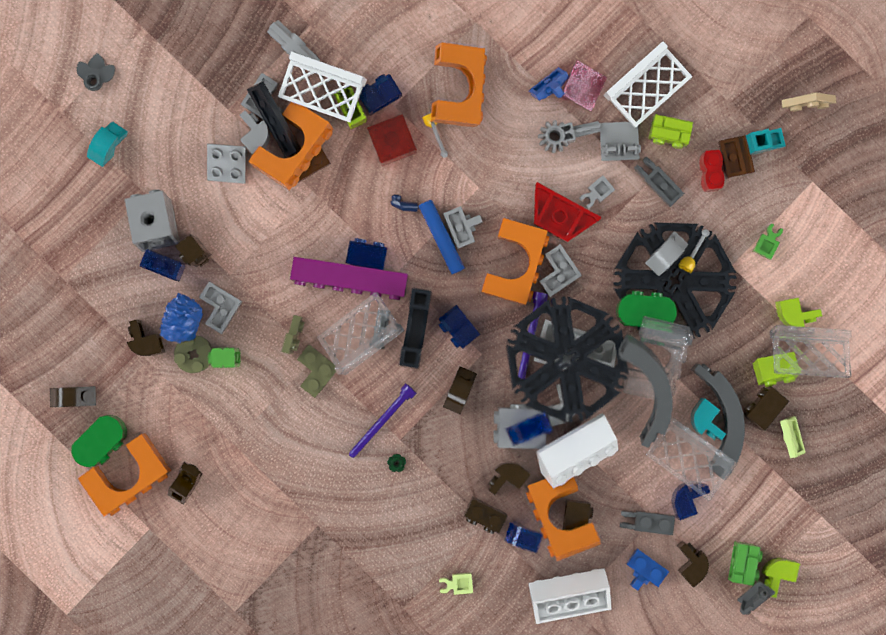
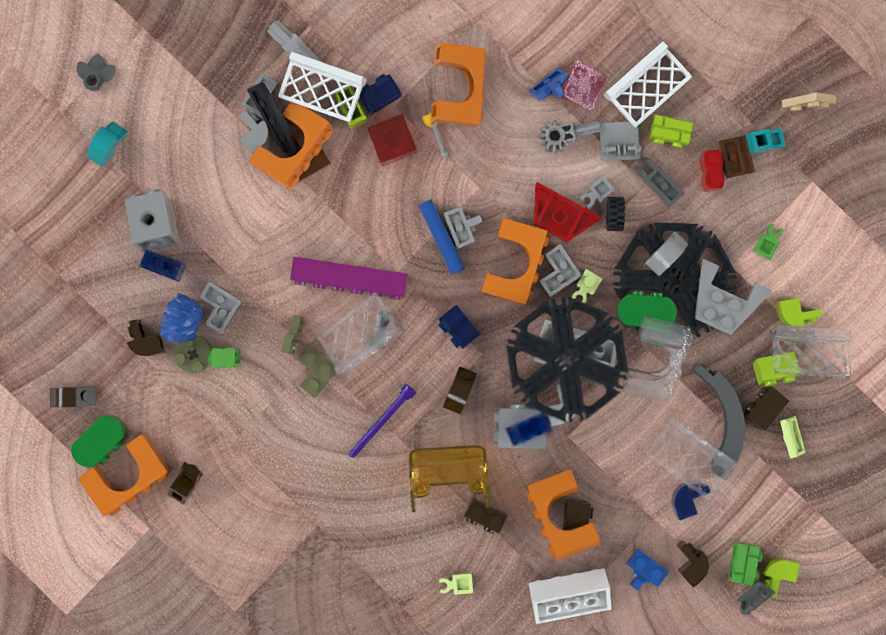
dark brown brick [175,234,211,267] -> none
light grey hinge [207,143,248,184] -> none
clear blue brick [345,238,388,270] -> none
dark green plate [387,454,406,472] -> none
dark blue arm [390,195,418,212] -> none
black arch [399,288,432,369] -> none
dark brown brick [488,462,531,495] -> none
clear blue brick [504,521,543,553] -> none
dark purple piece [518,291,548,379] -> none
white slope [537,413,618,489] -> none
dark grey arch [618,334,673,448] -> none
dark grey hinge [619,511,675,536] -> none
hinge [678,229,710,273] -> none
teal brick [690,398,726,440] -> none
none -> clear yellow windscreen [409,445,490,512]
none -> yellowish green plate [572,269,602,303]
none -> black tyre [606,197,625,231]
none -> light grey wing [695,259,772,335]

